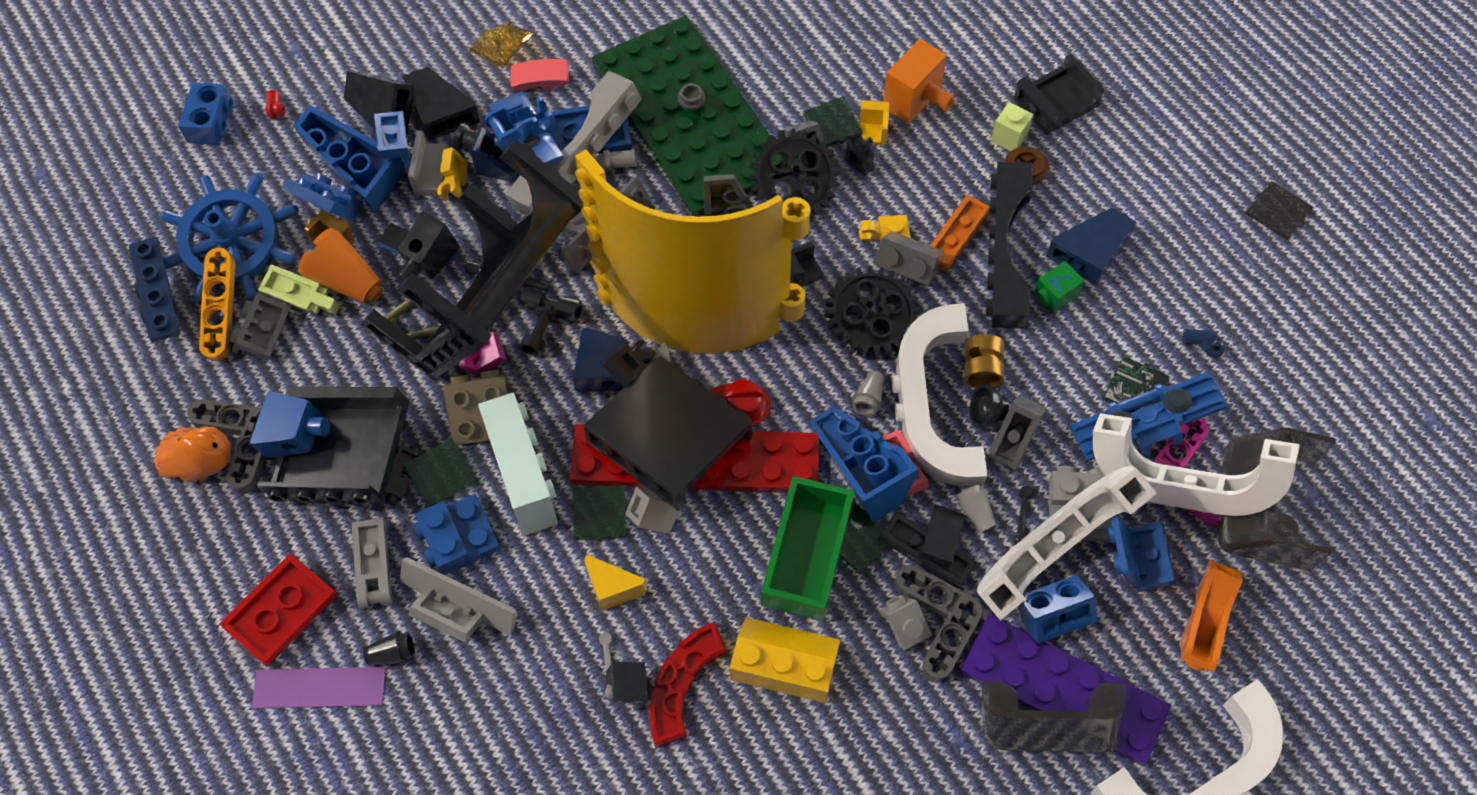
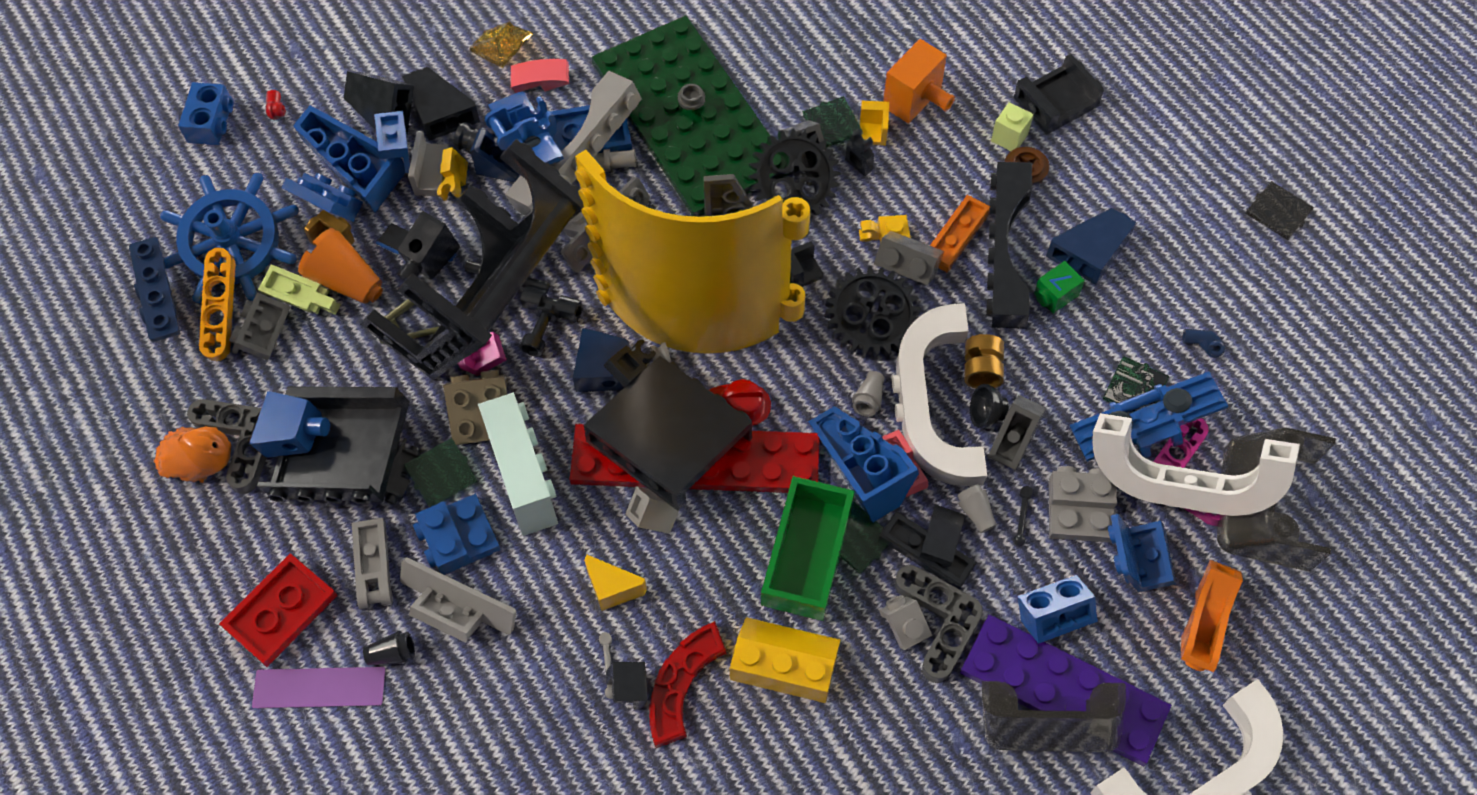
clear green piece [573,484,626,542] -> none
white arch [977,466,1157,620] -> none

